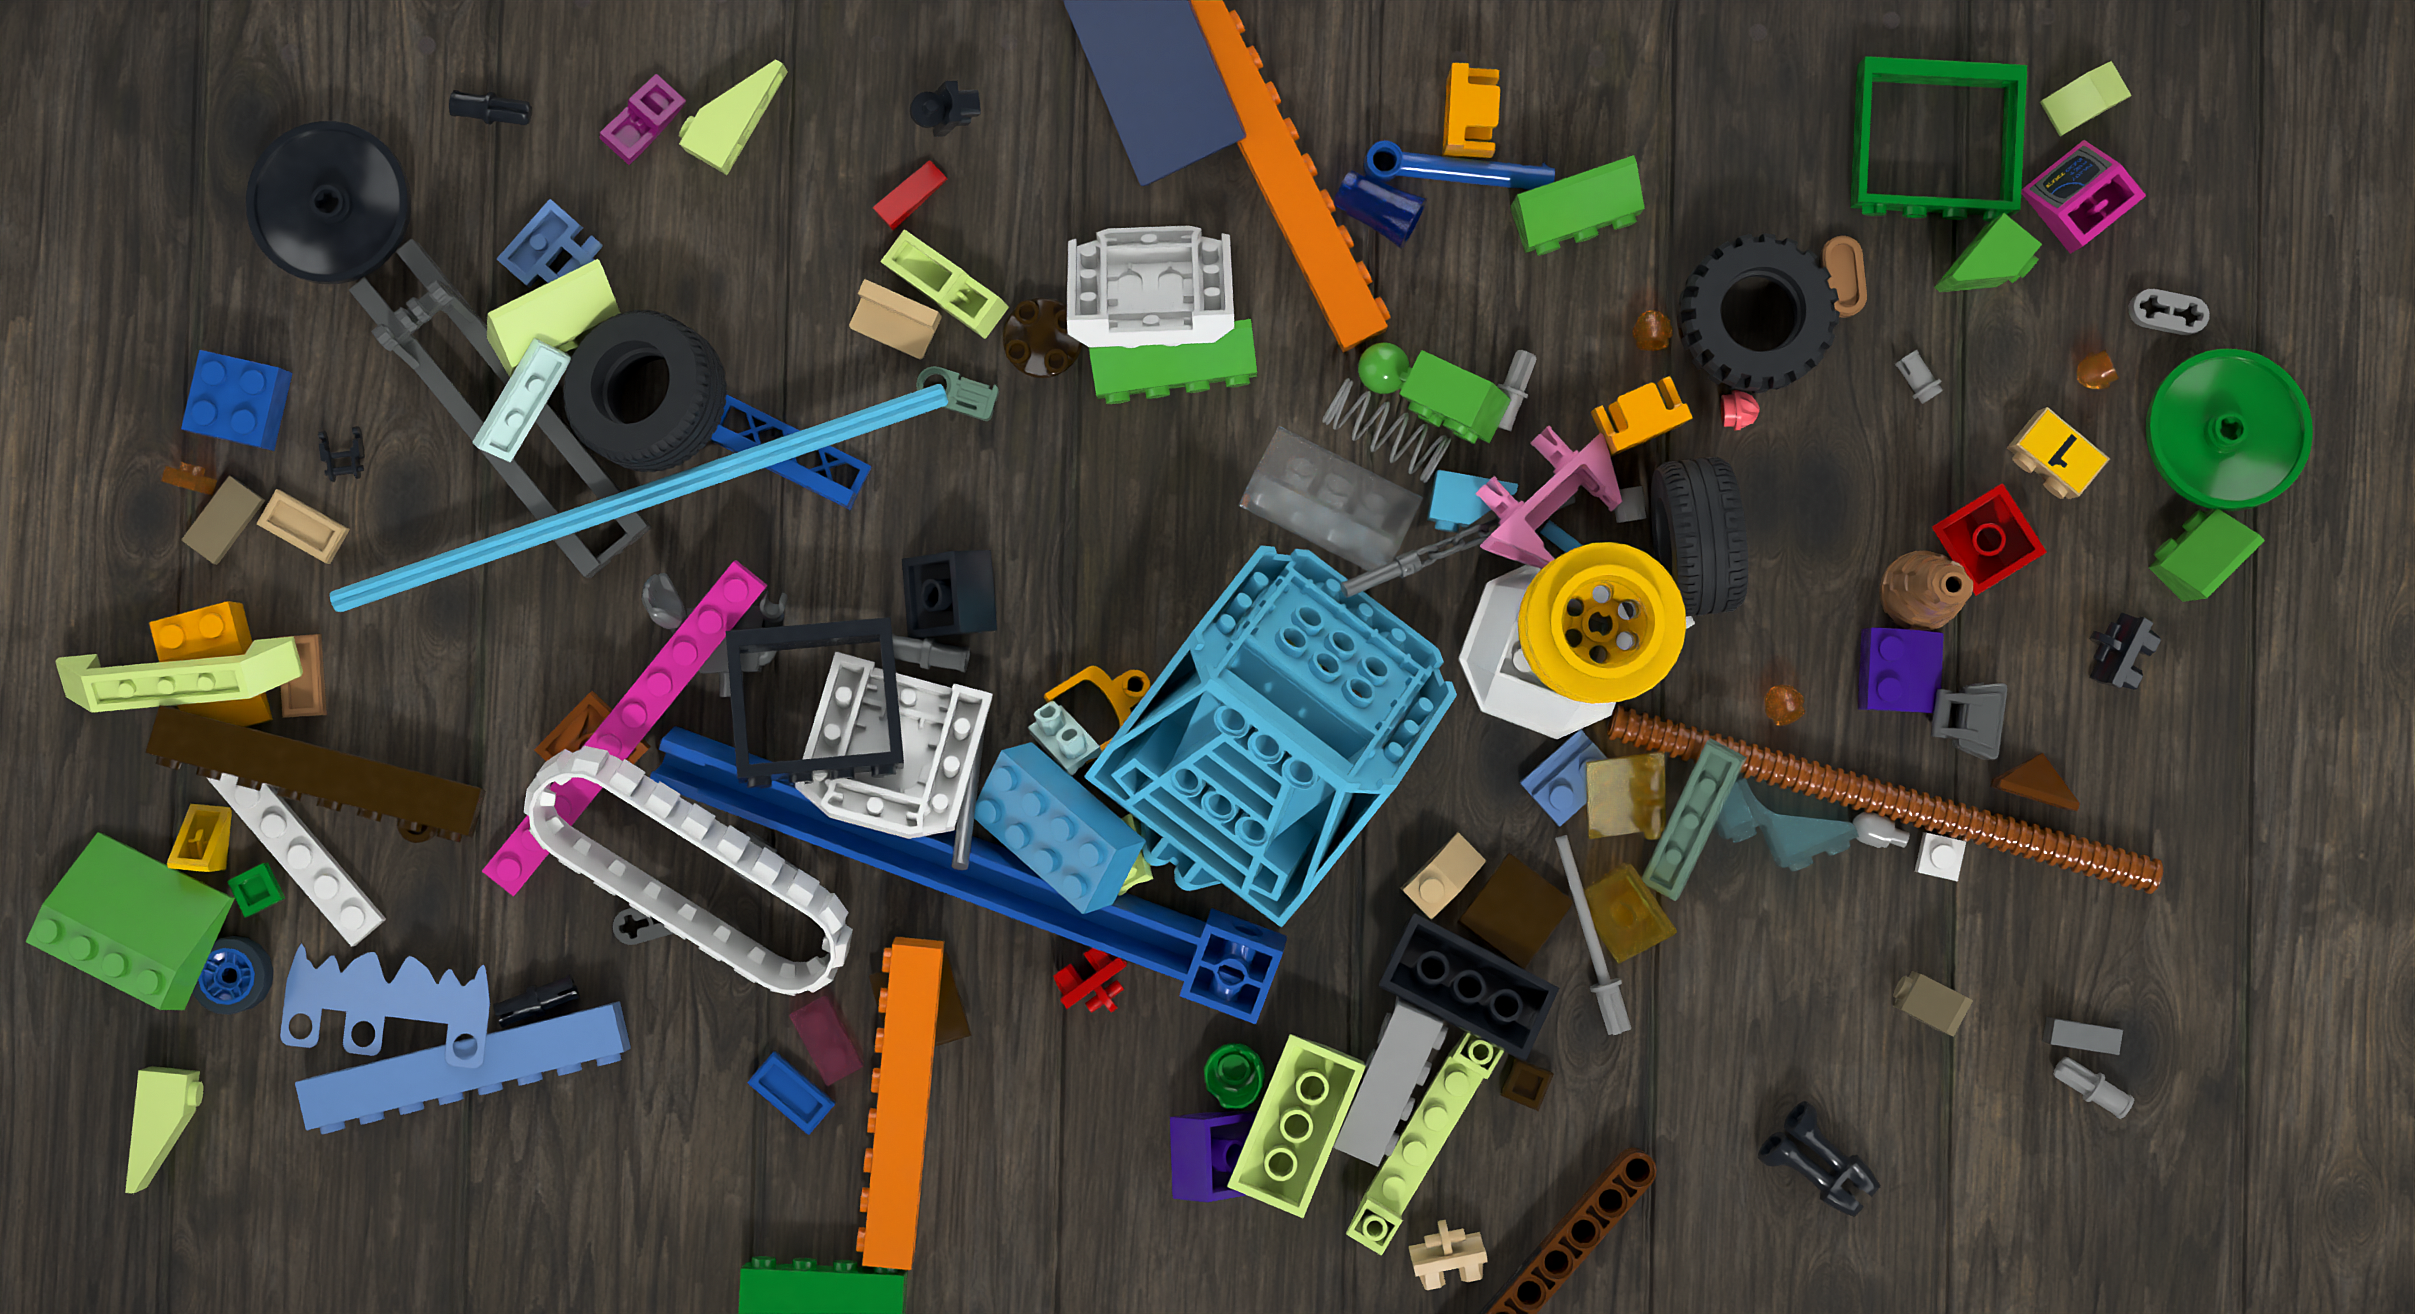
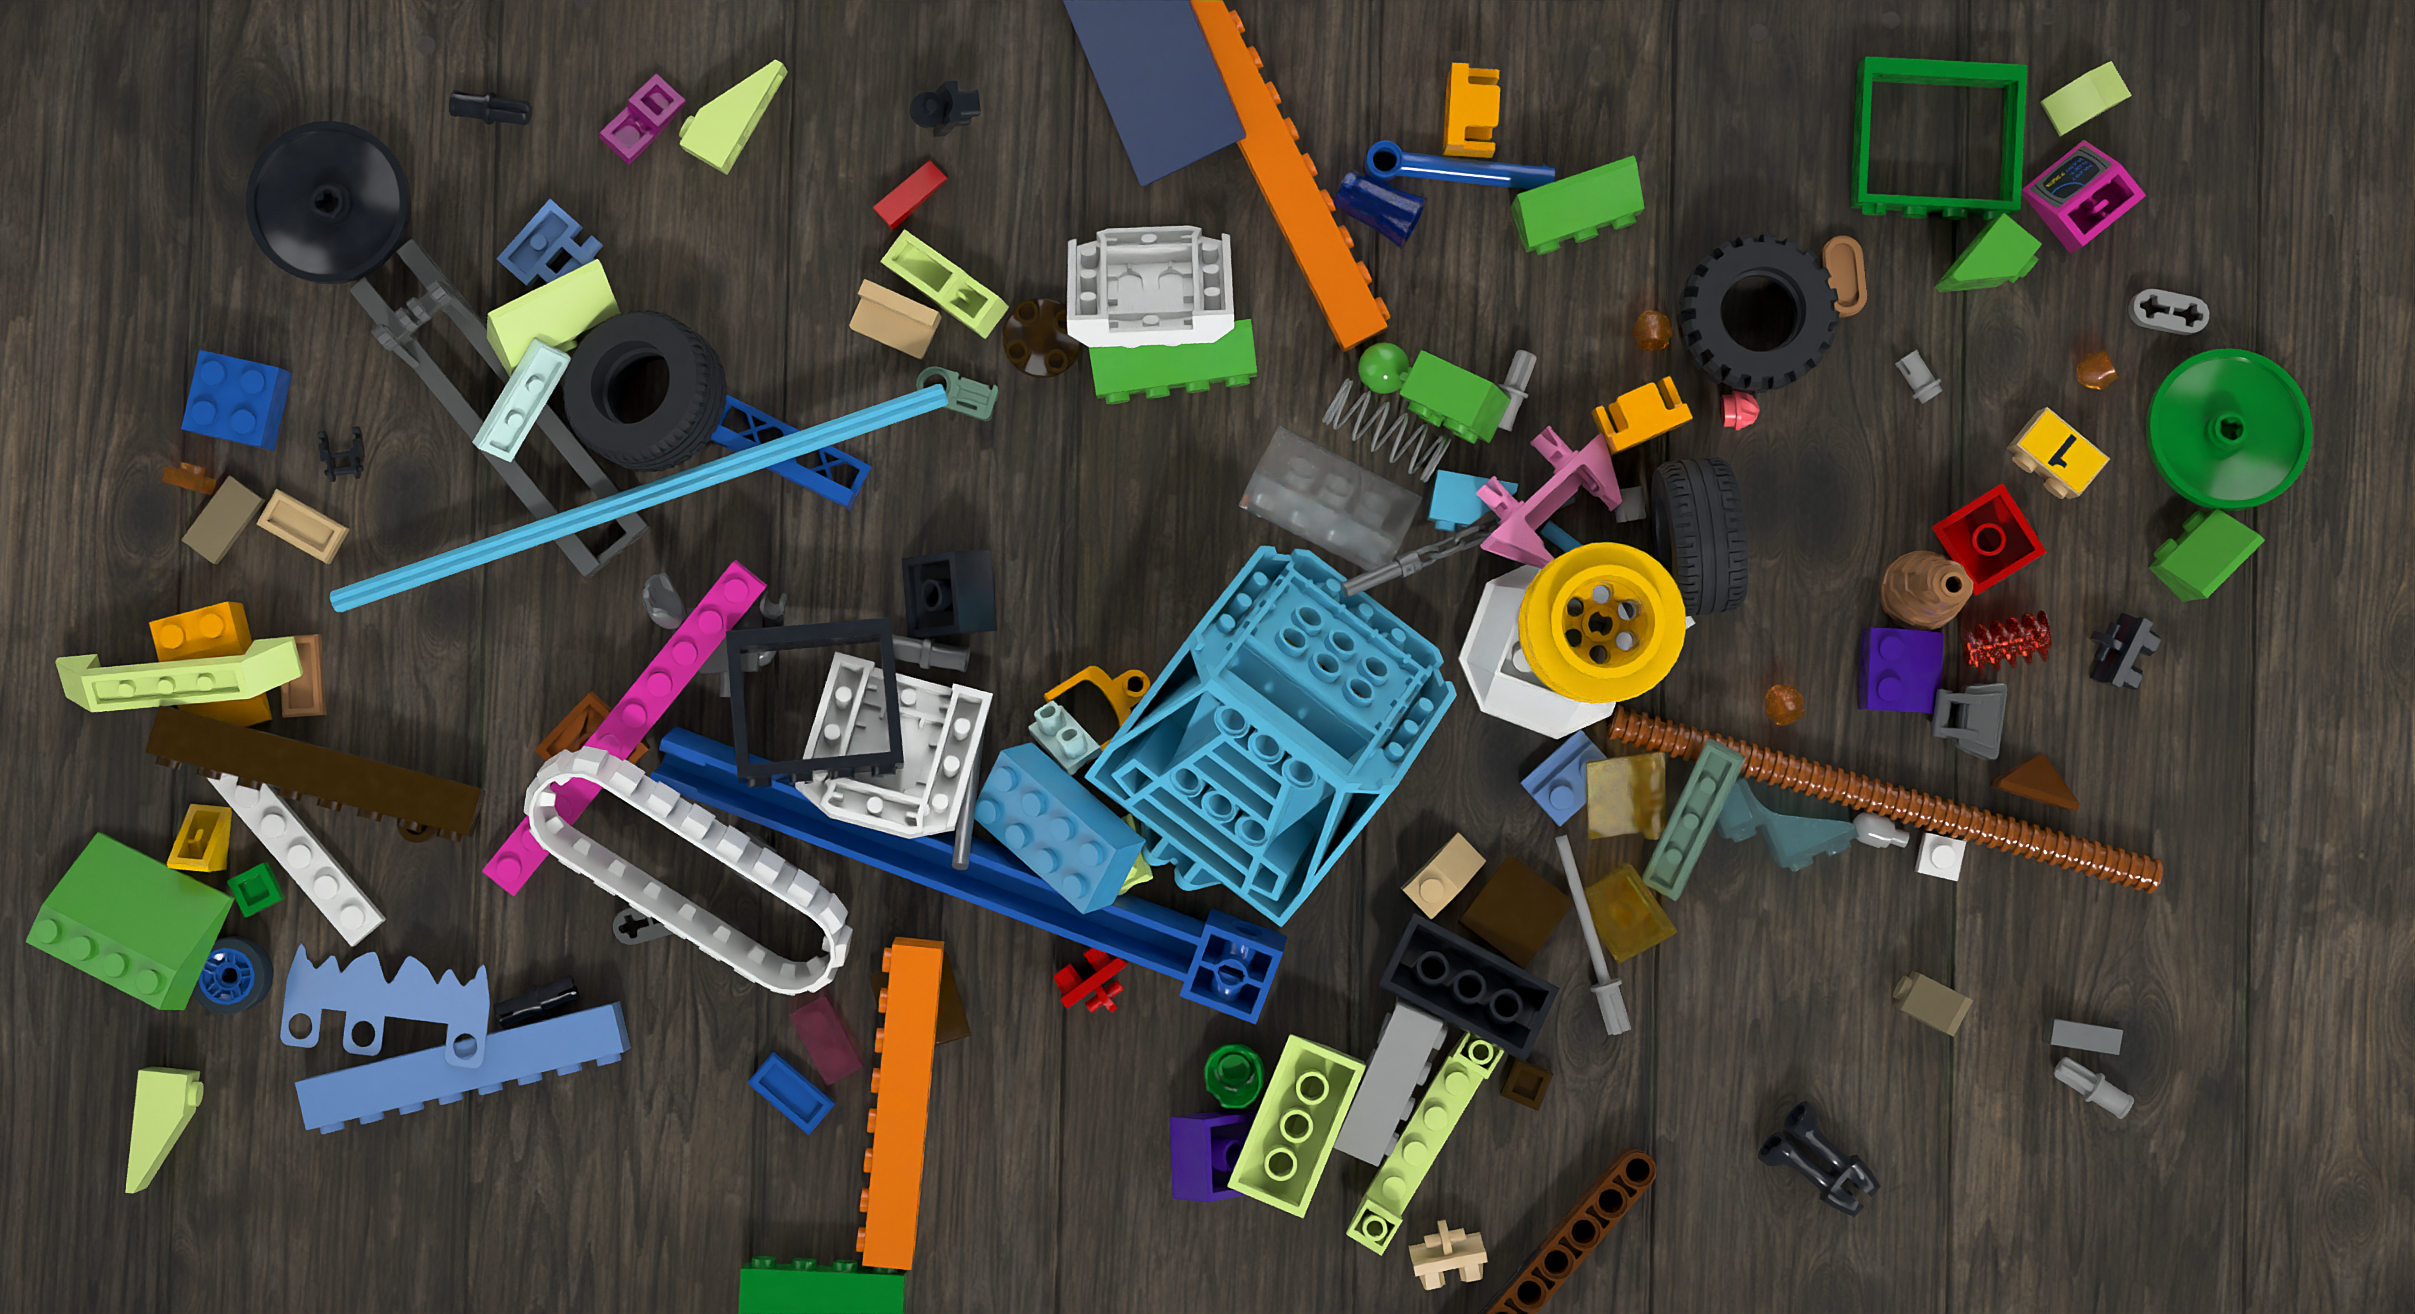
none -> clear red piece [1960,610,2052,676]

